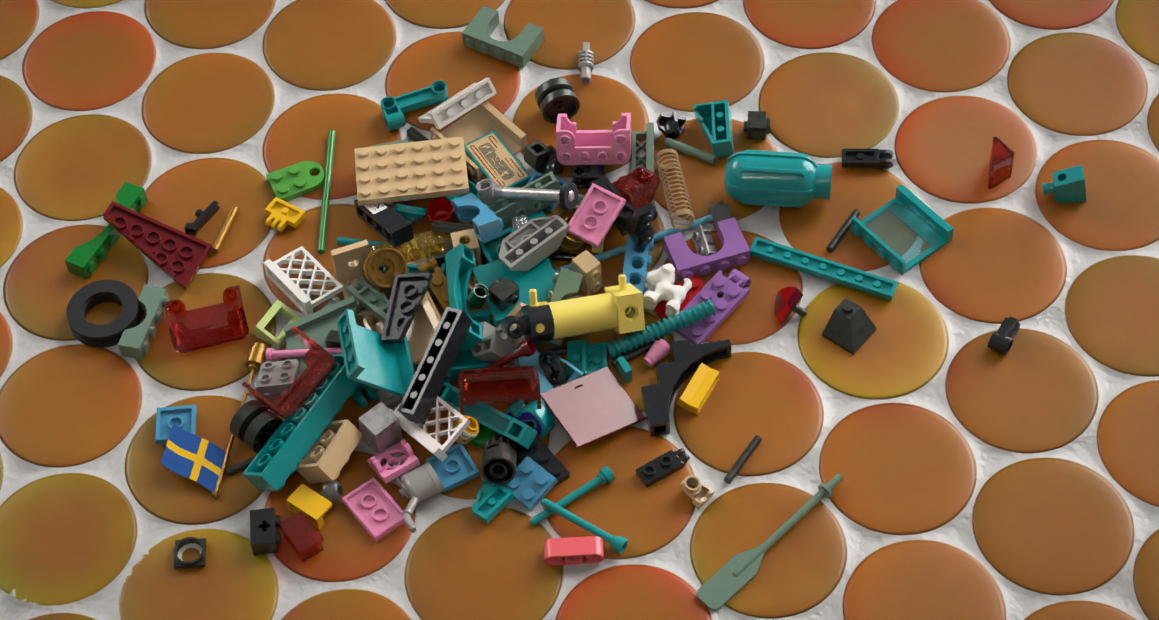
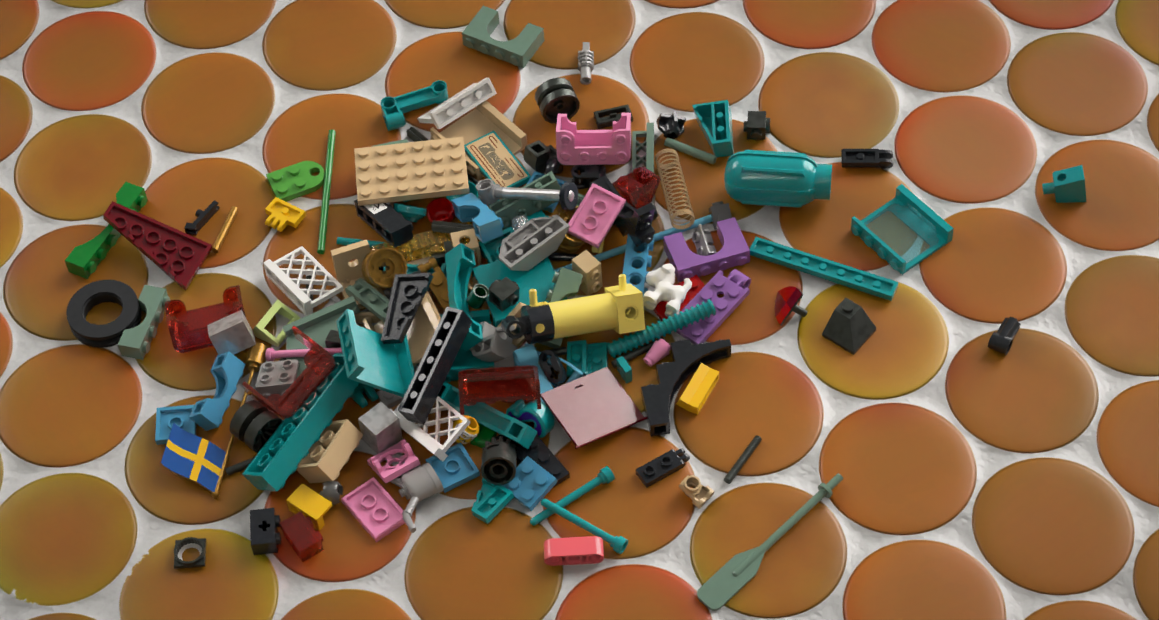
dark red piece [454,340,536,389] -> none
pearl dark grey bar [826,209,860,253] -> none
clear red slope [988,137,1015,189] -> none
none -> dark azure arch [189,351,246,431]
none -> flat silver piece [207,310,256,355]
none -> pearl dark grey tile [594,104,633,129]

